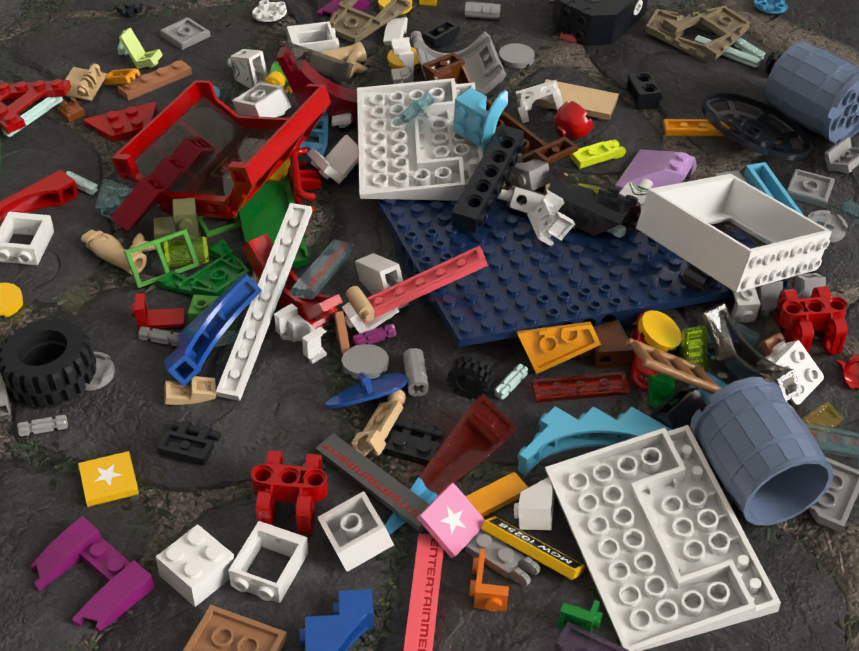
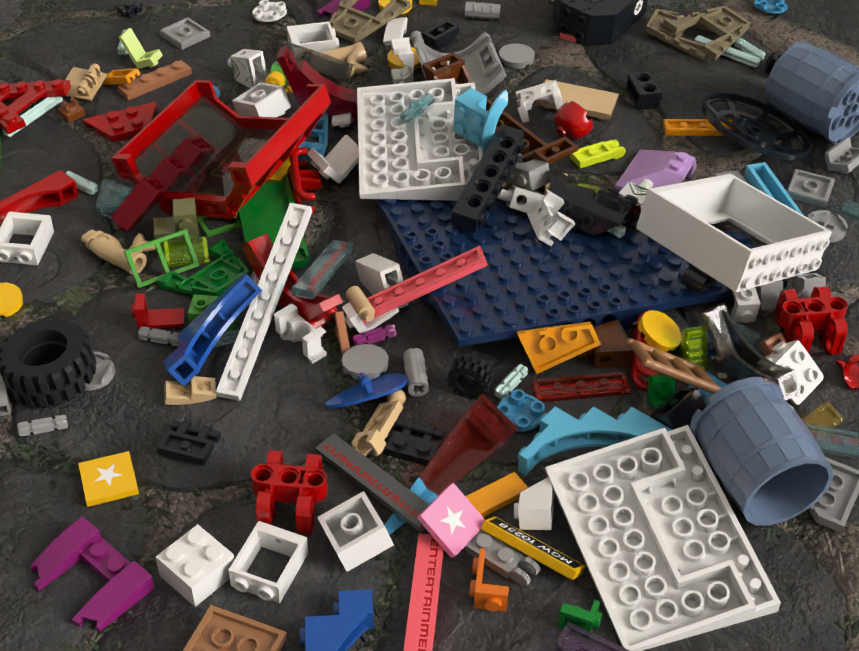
none -> dark azure dish [496,389,545,432]

